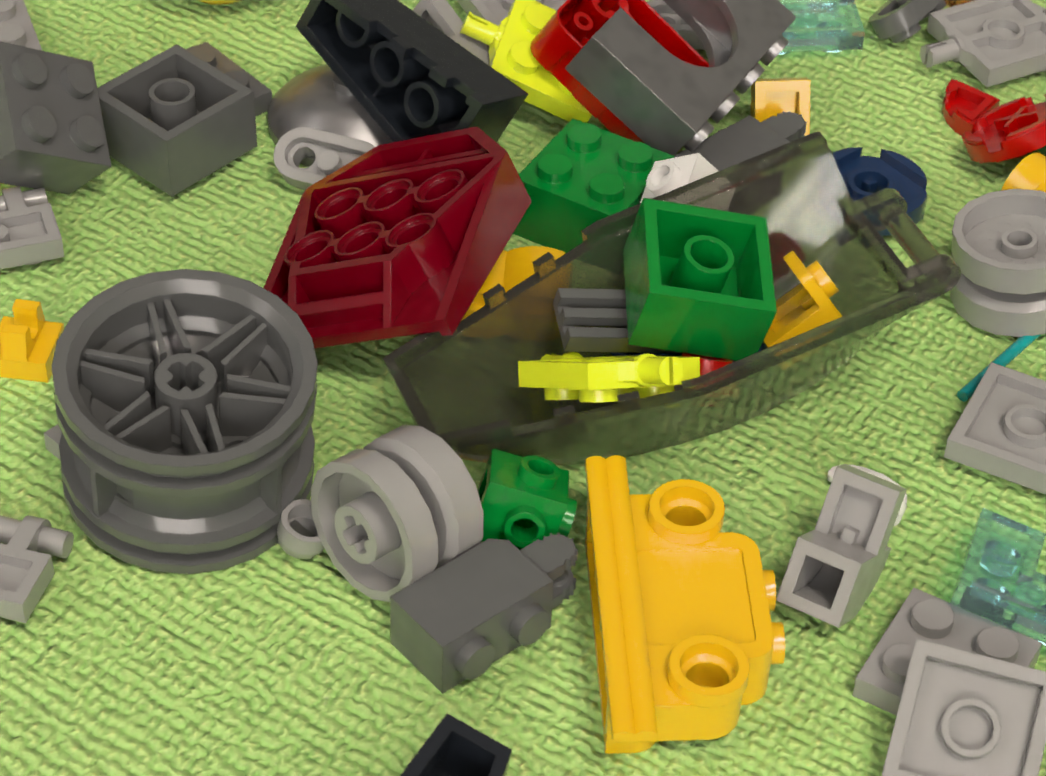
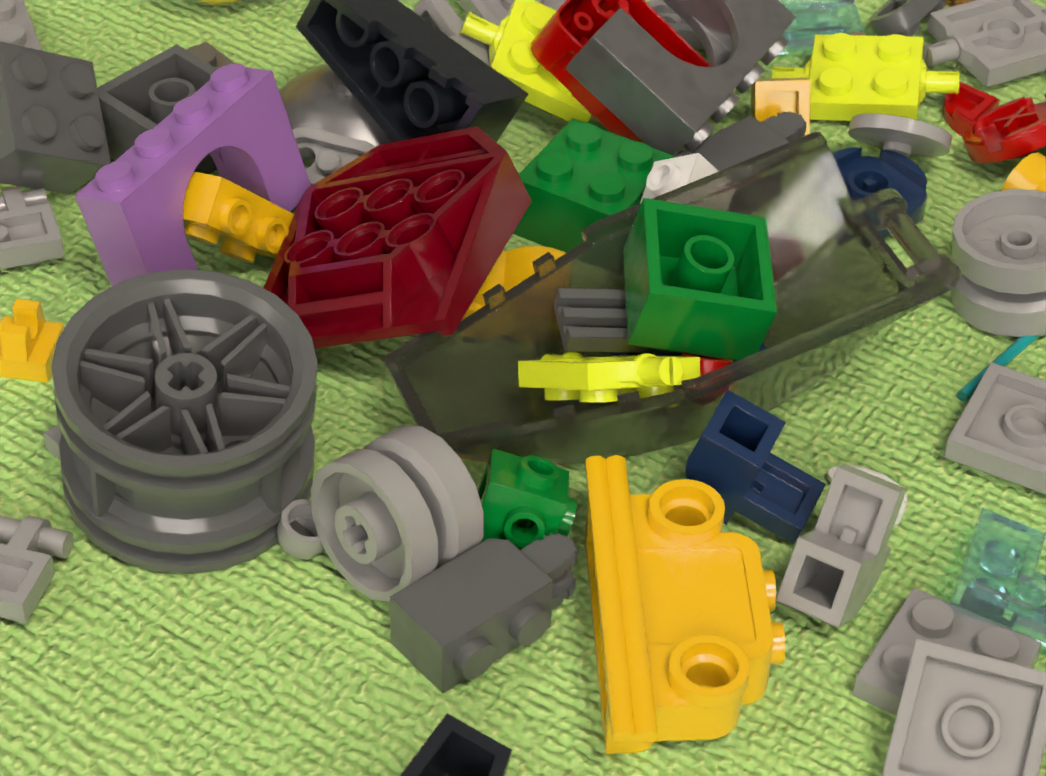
yellow bracket [764,250,844,364] -> none
none -> medium lavender arch [75,64,311,286]
none -> yellow plate [183,172,294,263]
none -> dark blue brick [686,389,826,544]
none -> neon yellow plate [772,33,960,121]
none -> light grey piece [848,114,952,157]

